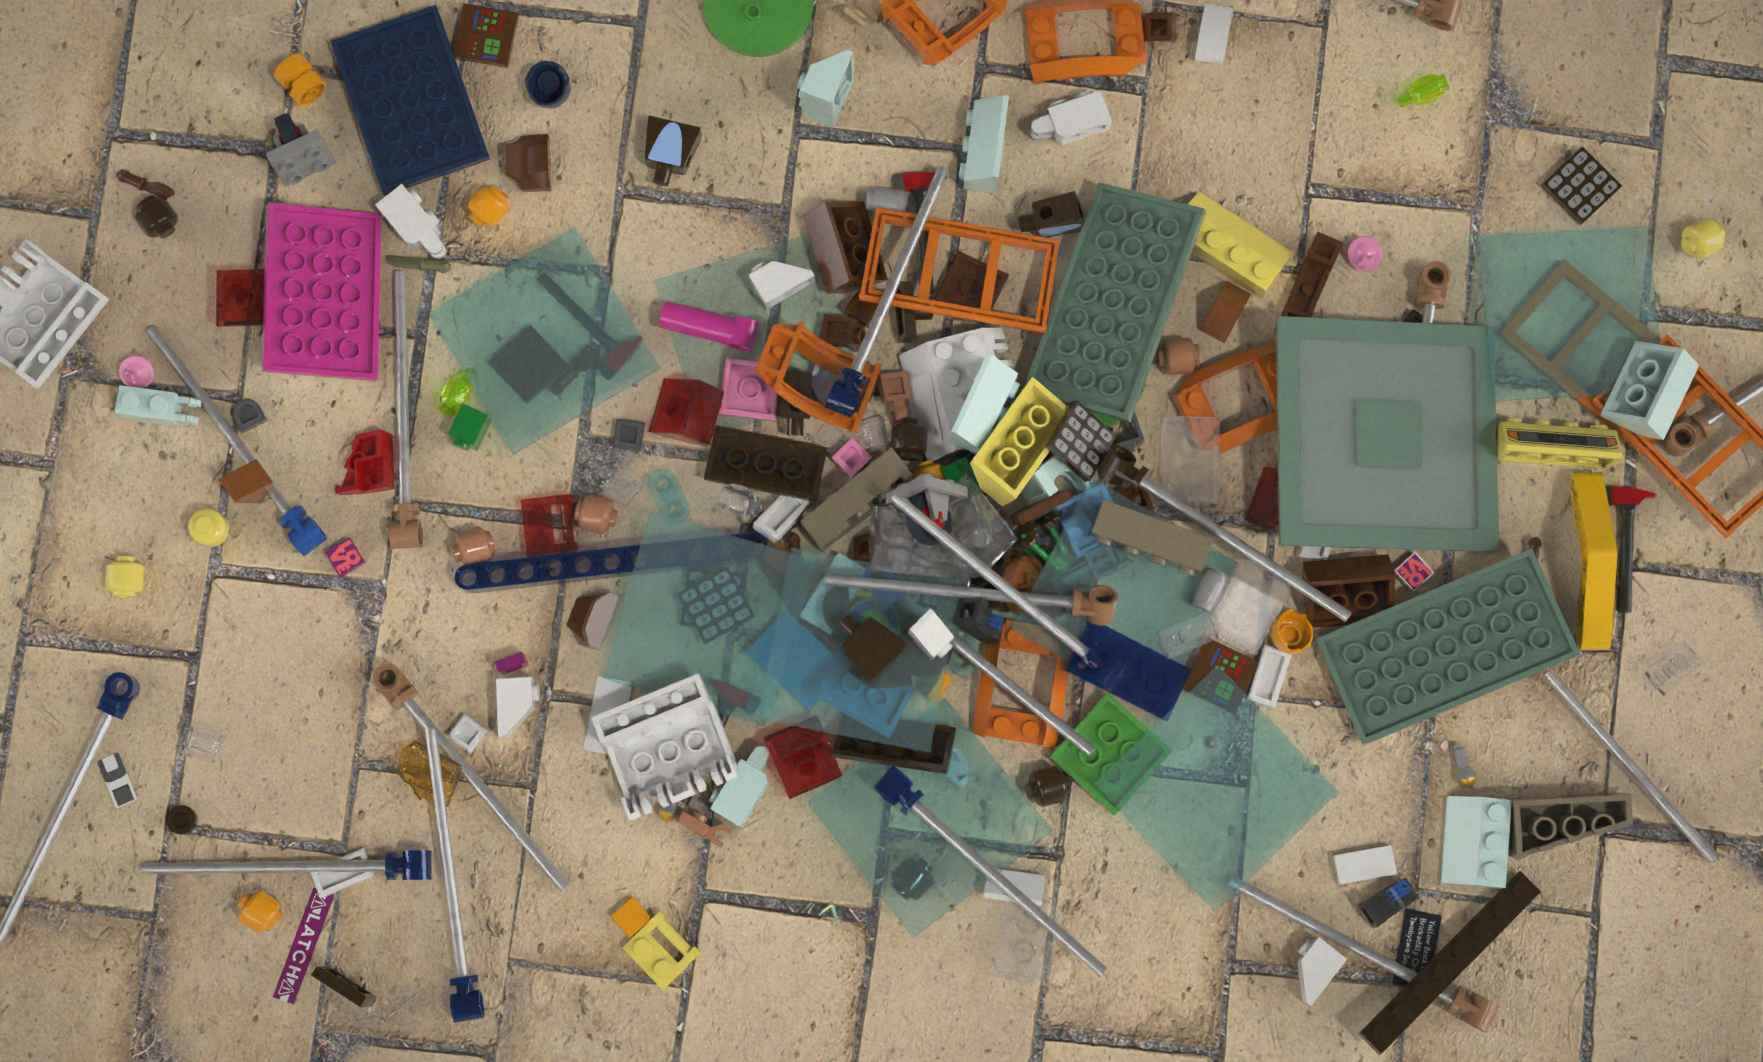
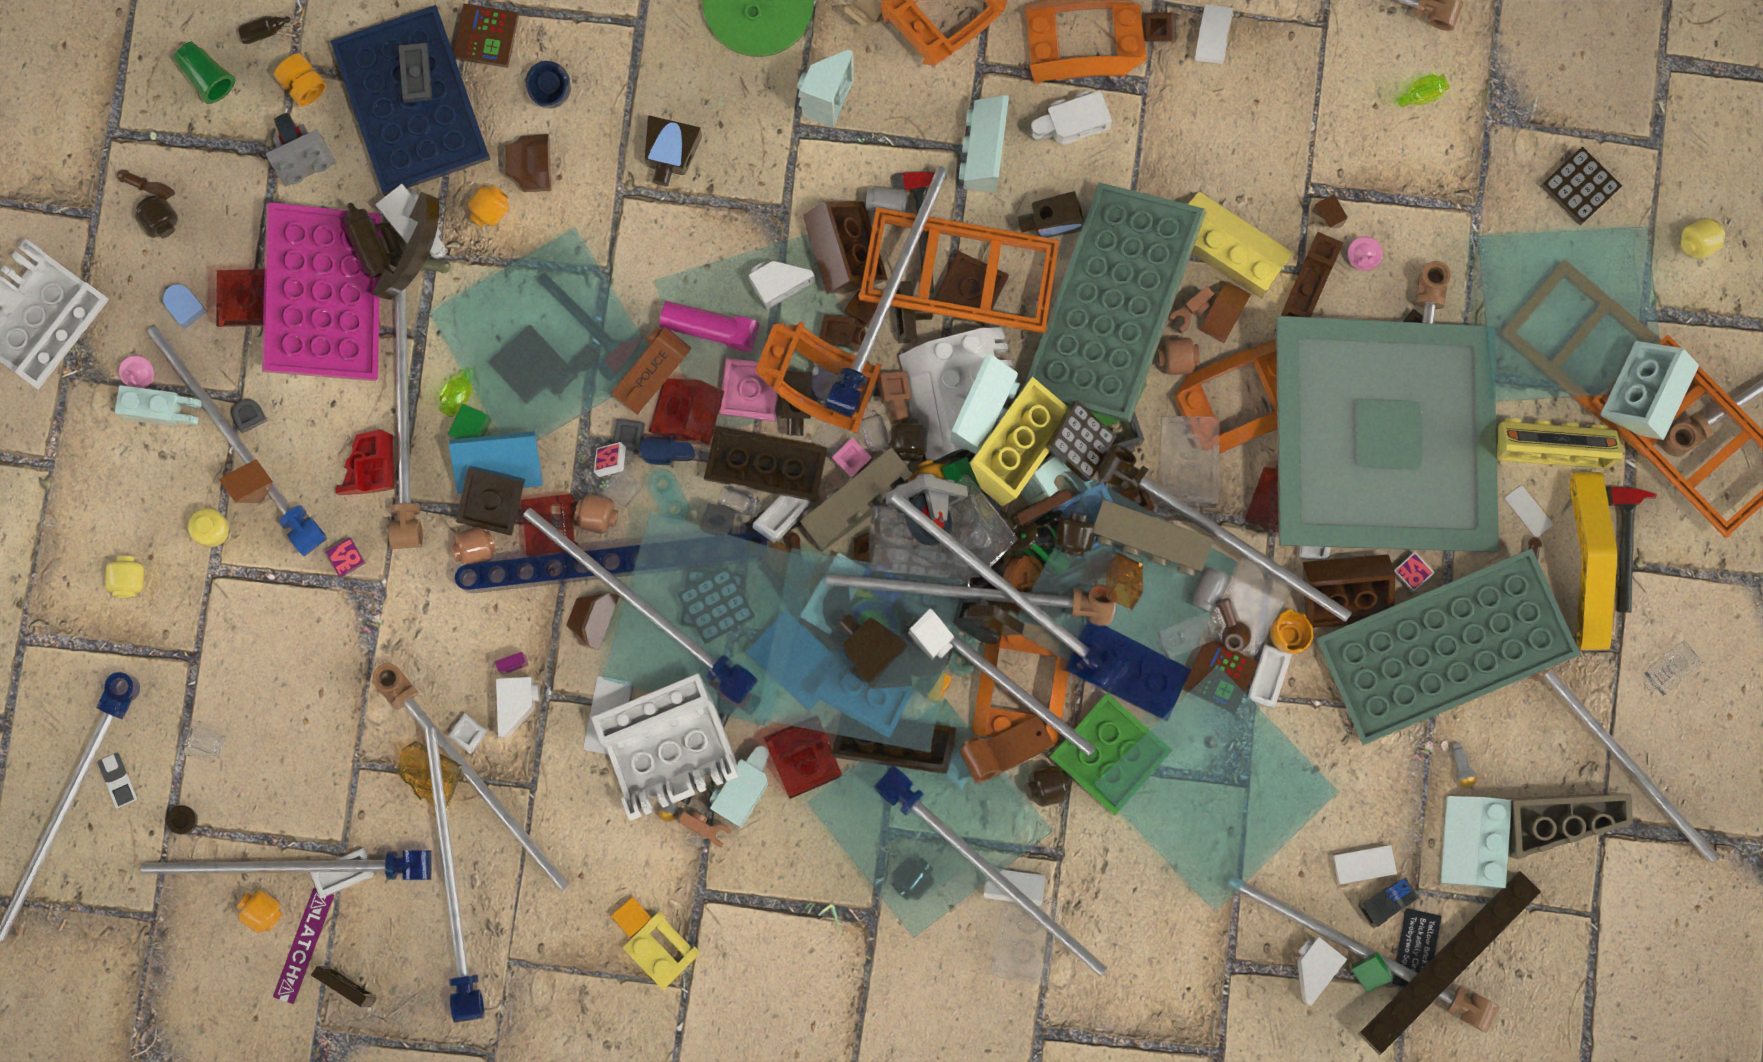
none -> light blue piece [163,284,207,329]
none -> green plant [174,41,235,104]
none -> dark brown piece [238,16,290,44]
none -> dark brown piece [343,203,403,279]
none -> dark brown slope [373,192,439,300]
none -> dark grey plate [399,43,432,103]
none -> dark azure tile [449,431,543,494]
none -> dark brown plate [456,466,525,536]
none -> flat silver piece [523,508,758,704]
none -> tile [594,442,626,477]
none -> dark orange door [611,326,691,415]
none -> dark blue arm [640,435,695,468]
none -> dark grey bracket [700,503,736,539]
none -> dark orange door [960,715,1055,784]
none -> dark brown tile [968,605,1024,635]
none -> dark brown head [1056,512,1095,556]
none -> clear orange piece [1106,552,1143,610]
none -> nougat plate [1169,286,1215,333]
none -> reddish brown bar [1216,598,1251,651]
none -> reddish brown slope [1312,194,1348,228]
none -> green tile [1351,952,1394,992]
none -> white sticker [1505,485,1553,537]

